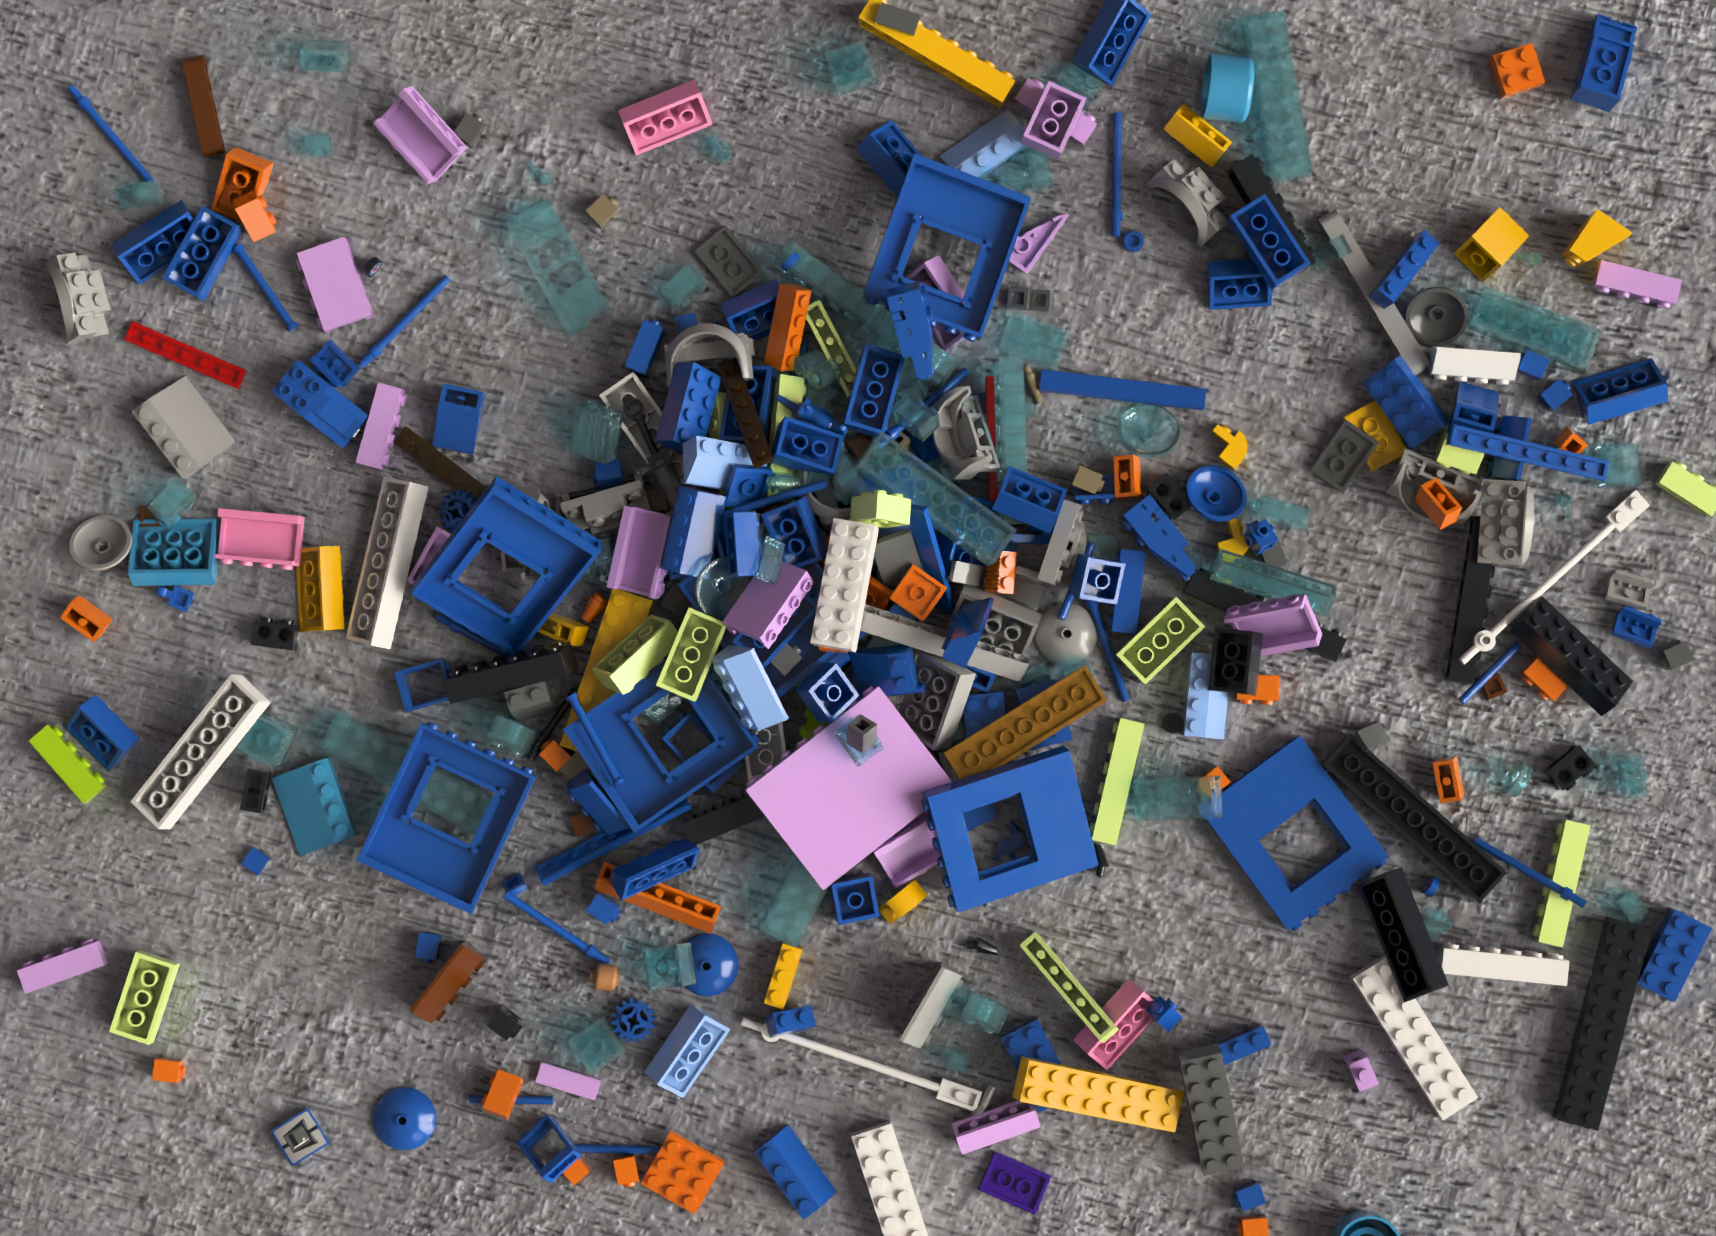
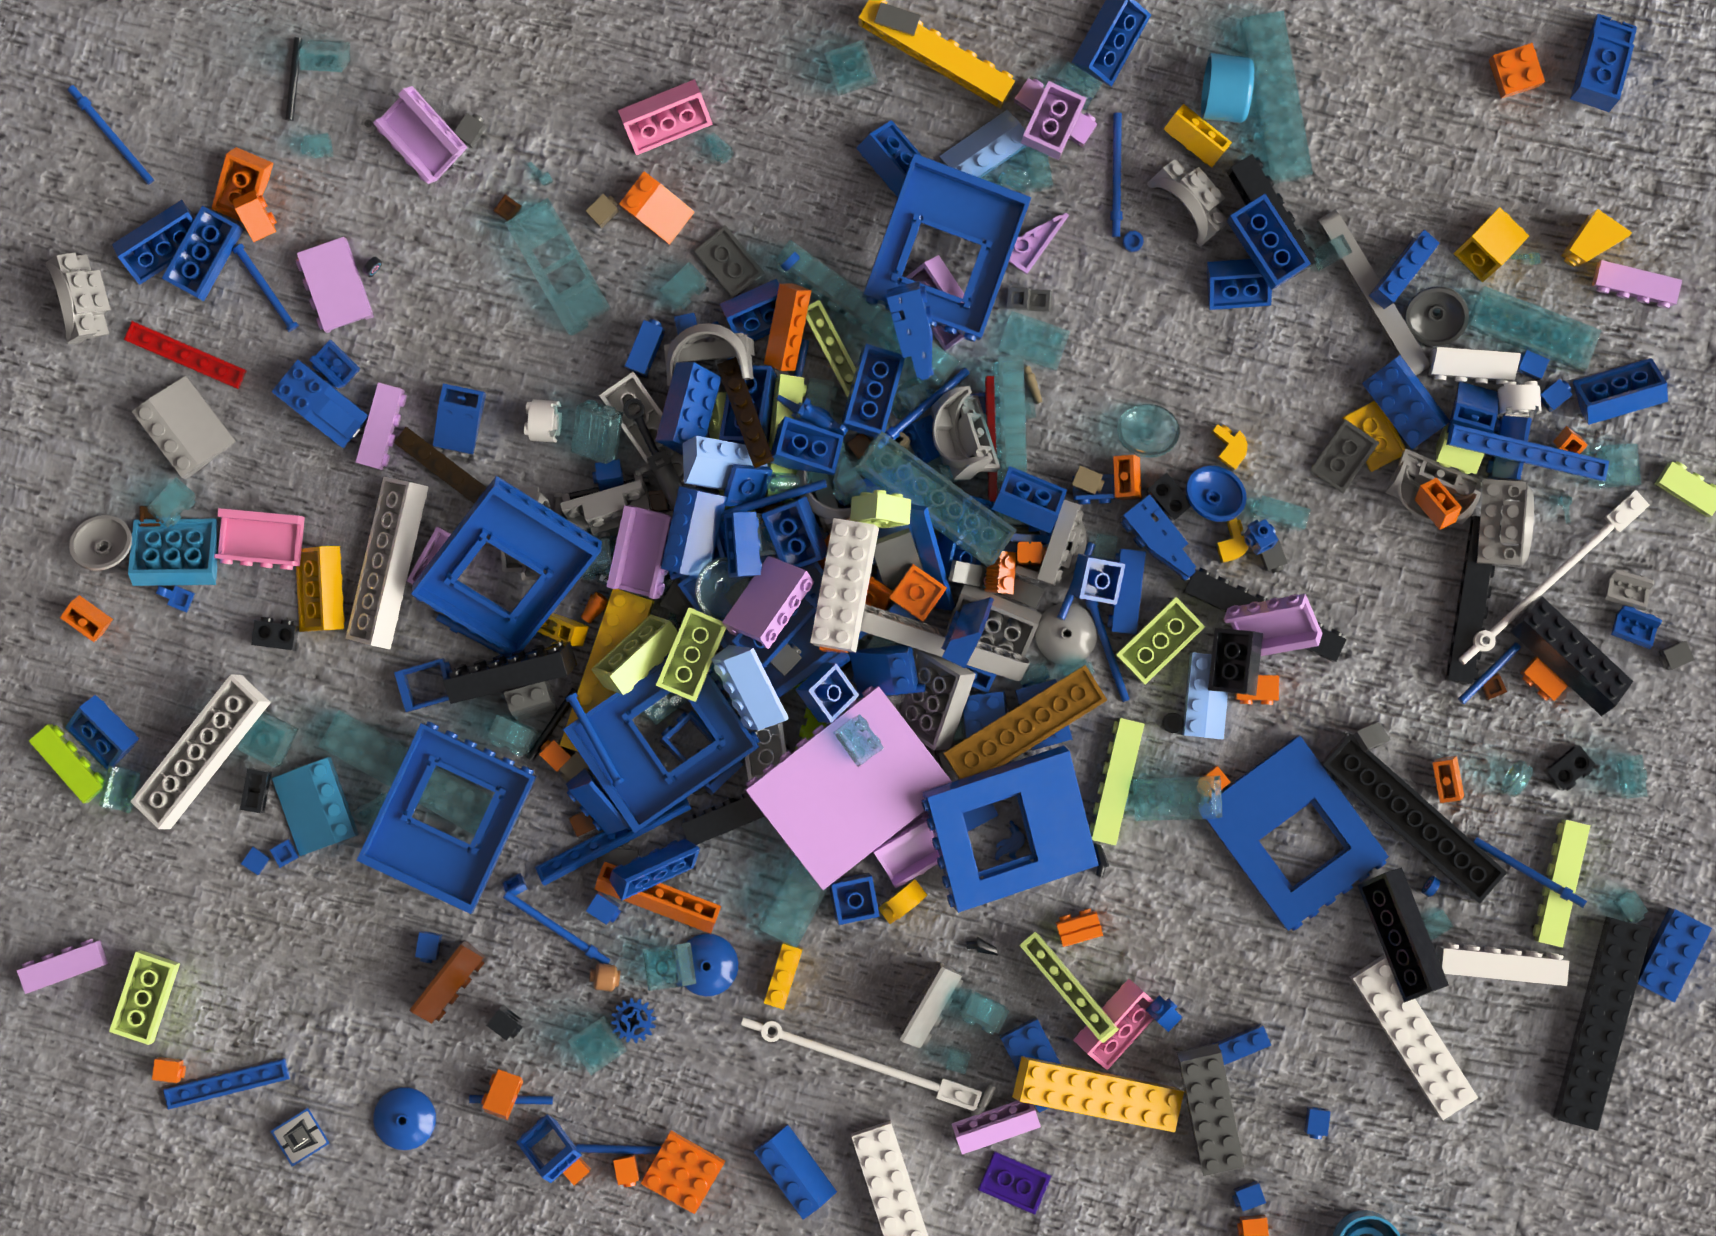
clear light blue slope [118,180,163,210] -> none
reddish brown beam [182,55,225,158] -> none
blue bar [358,275,451,369] -> none
blue gear [438,490,477,534] -> none
lavender tile [535,1062,601,1100] -> none
light blue slope [644,1004,730,1098] -> none
clear light blue tile [754,536,785,584] -> none
blue brick [765,1005,816,1038] -> none
clear light blue brick [794,349,841,390] -> none
dark grey brick [846,715,877,754] -> none
clear light blue brick [891,393,940,442] -> none
blue tile [1039,369,1206,411] -> none
clear light blue brick [1209,549,1336,617] -> none
lavender torso [1342,1049,1379,1093] -> none
none -> clear light blue bracket [99,765,140,813]
none -> blue tile [163,1058,290,1110]
none -> blue plate [270,839,299,868]
none -> black bar [285,37,302,121]
none -> reddish brown tile [493,194,522,224]
none -> white brick [524,399,562,443]
none -> slope [619,171,695,245]
none -> orange brick [1017,542,1047,566]
none -> orange brick [1055,908,1103,947]
none -> blue brick [1304,1106,1331,1139]
none -> white brick [1498,381,1541,417]

